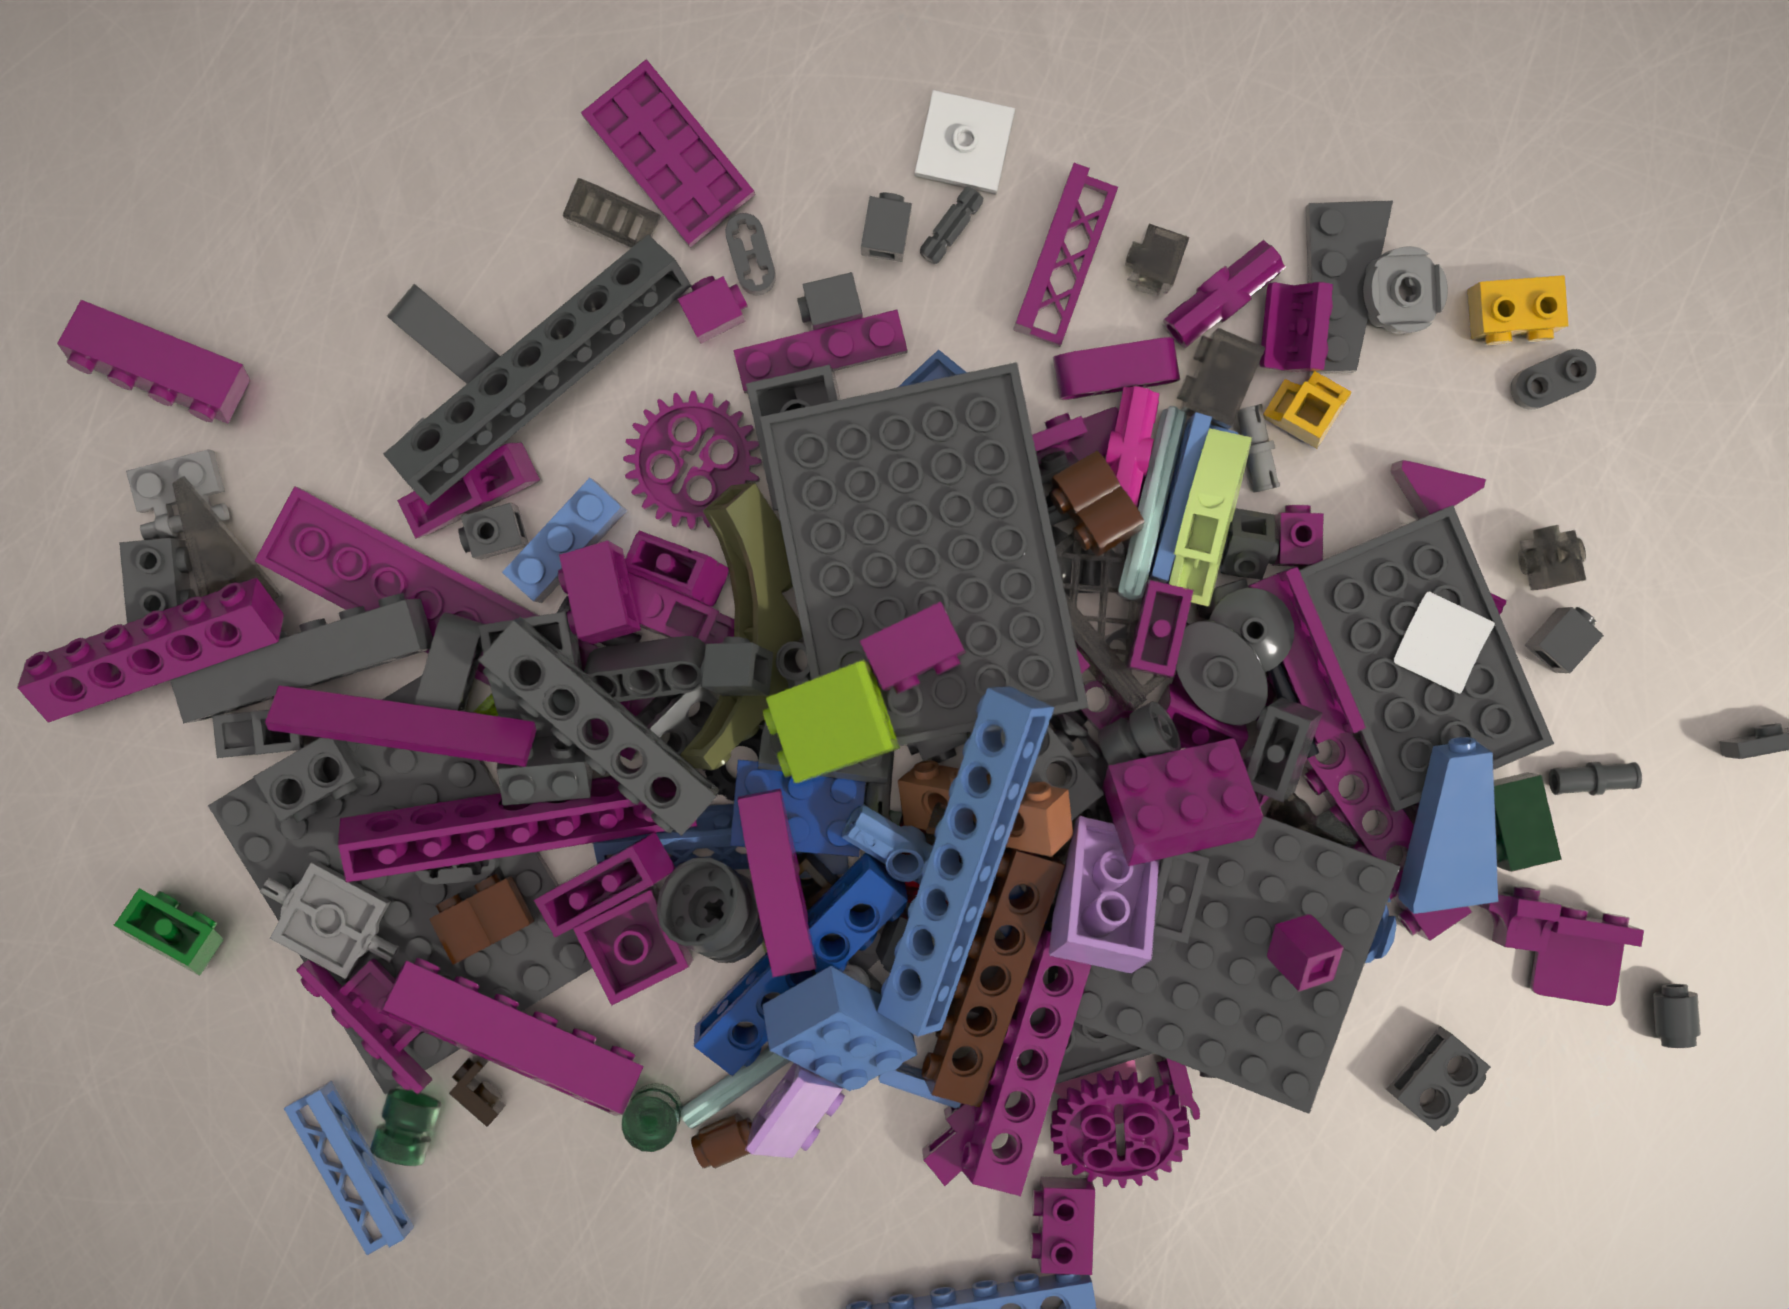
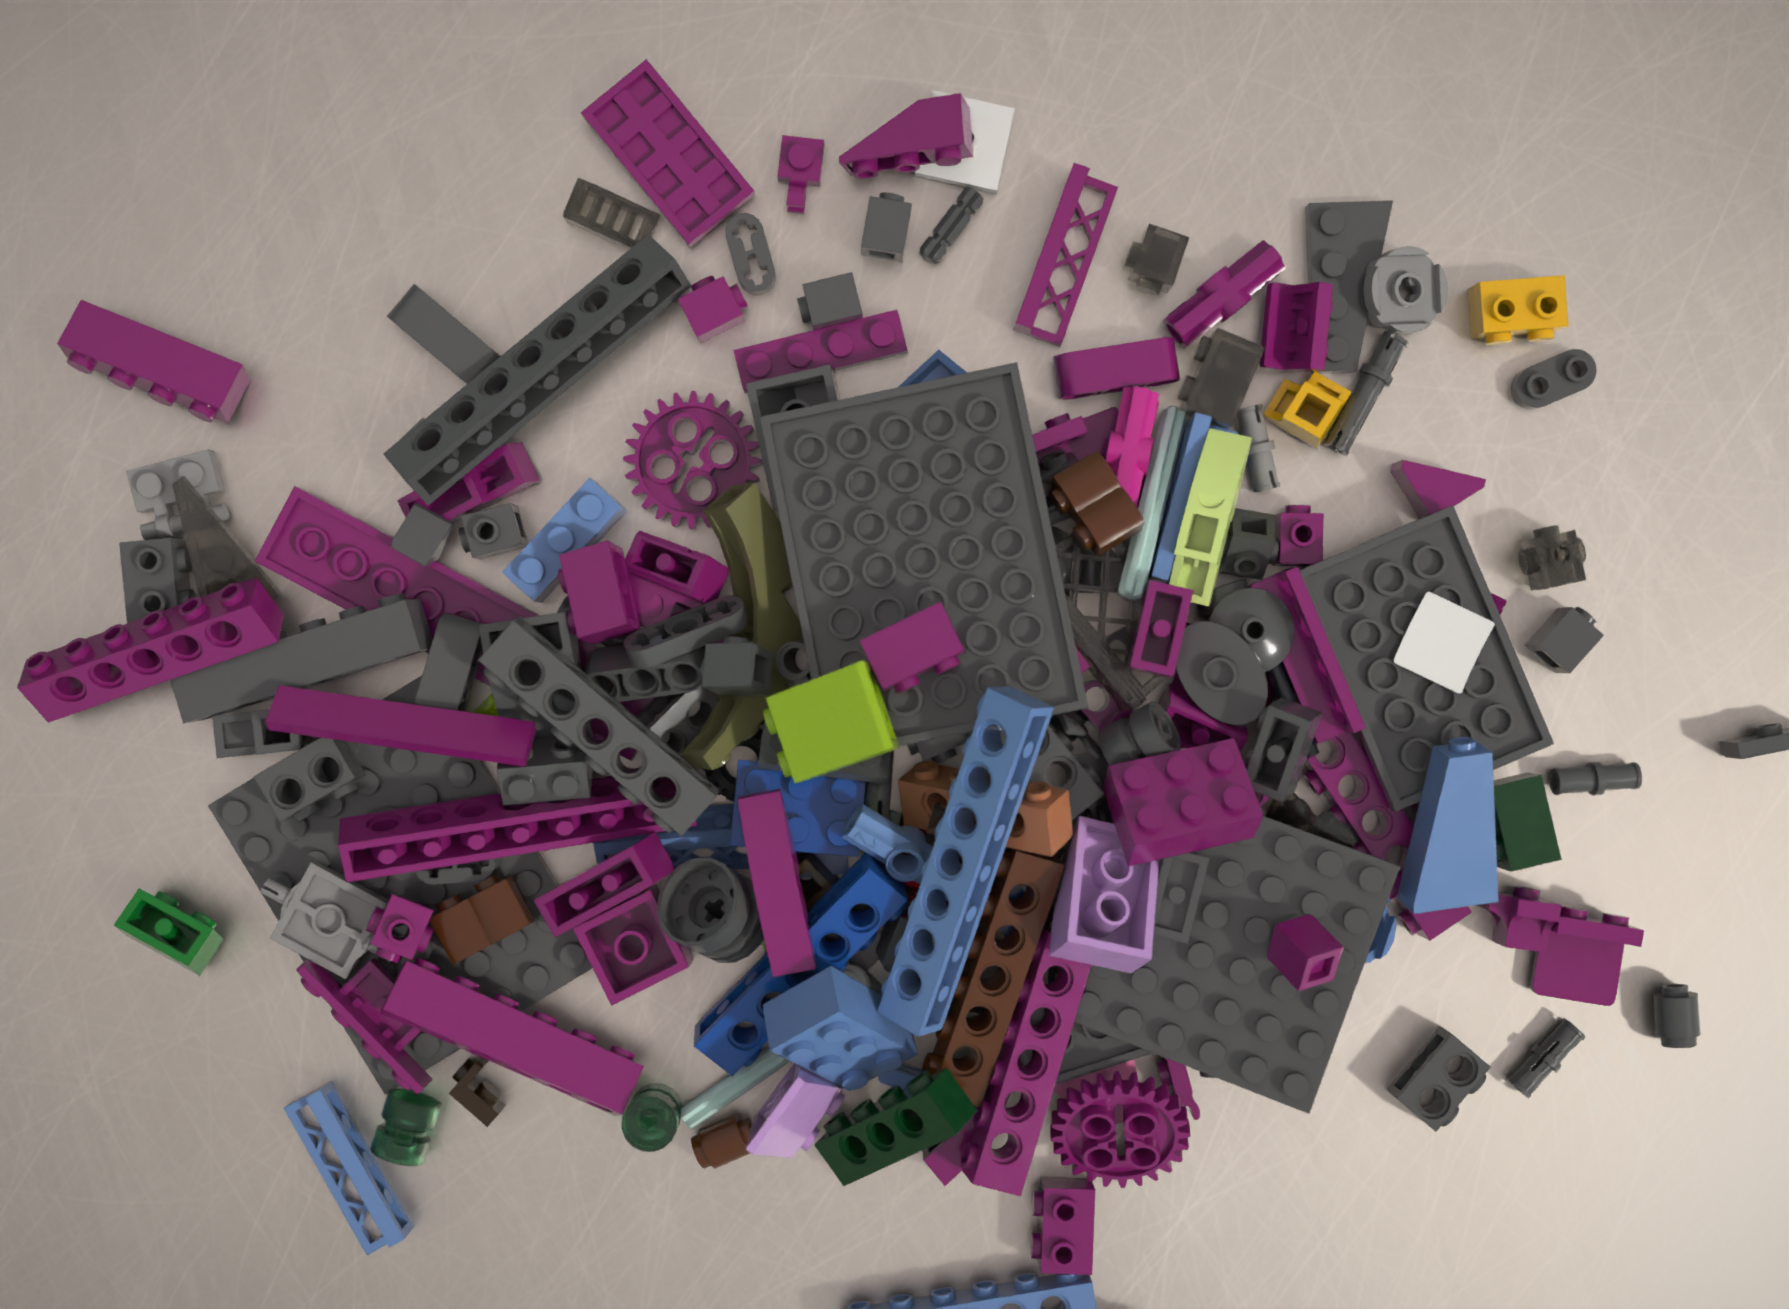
none -> magenta brick [365,892,434,963]
none -> dark grey slope [390,503,454,566]
none -> dark grey beam [624,596,748,669]
none -> magenta plate [777,135,825,214]
none -> dark green brick [814,1067,978,1186]
none -> magenta slope [839,93,973,179]
none -> dark grey pin [1323,331,1409,456]
none -> dark grey pin [1507,1018,1585,1099]

